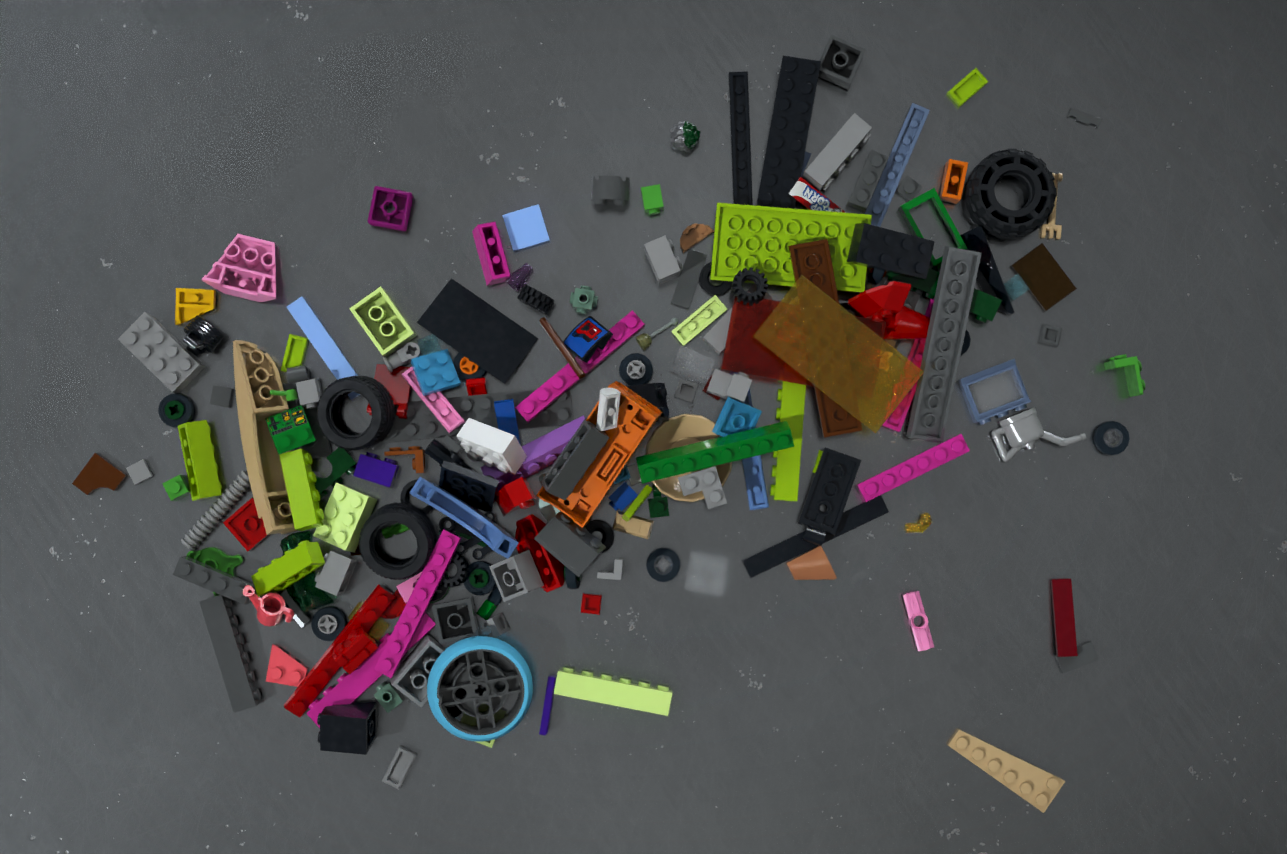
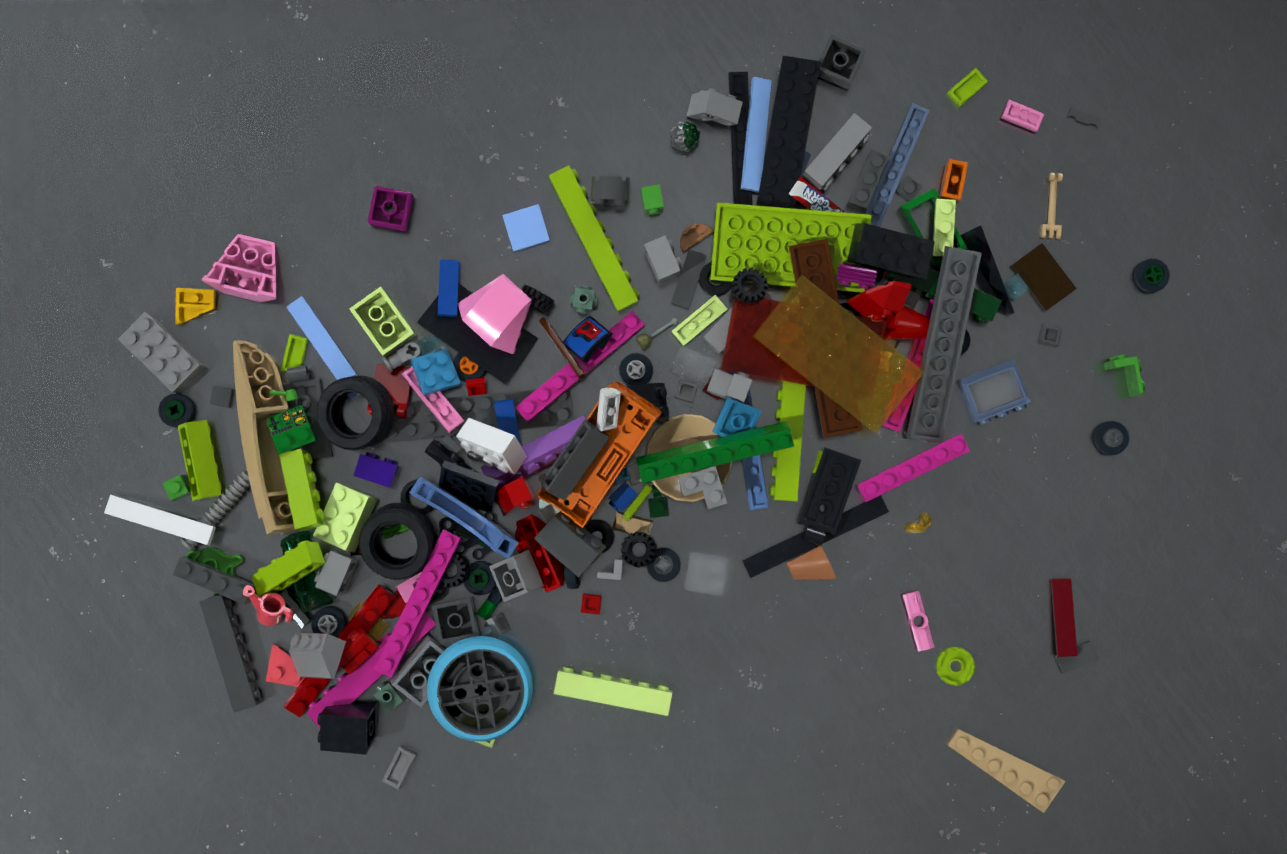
reddish brown tile [72,453,128,495] -> none
light grey tile [126,459,153,485] -> none
black piece [183,315,224,358] -> none
red plate [223,497,268,552] -> none
light grey brick [296,378,321,409] -> none
dark green arch [313,447,358,501] -> none
dark orange bracket [384,446,426,474] -> none
dark pink brick [472,222,510,286] -> none
clear purple cone [506,263,534,291] -> none
dark purple tile [539,675,557,735] -> none
black tyre [965,149,1057,239] -> none
light grey piece [991,407,1086,462] -> none
none -> white tile [104,495,216,546]
none -> light grey slope [289,633,346,679]
none -> blue tile [437,259,459,317]
none -> bright pink wedge [457,274,532,354]
none -> lime brick [549,165,640,313]
none -> black tyre [621,532,658,568]
none -> light grey brick [687,88,743,126]
none -> light blue tile [741,77,772,192]
none -> magenta brick [836,262,877,289]
none -> yellowish green plate [932,199,956,258]
none -> lime tile [936,646,975,686]
none -> bright pink plate [1001,99,1044,132]
none -> black wheel [1134,258,1170,293]

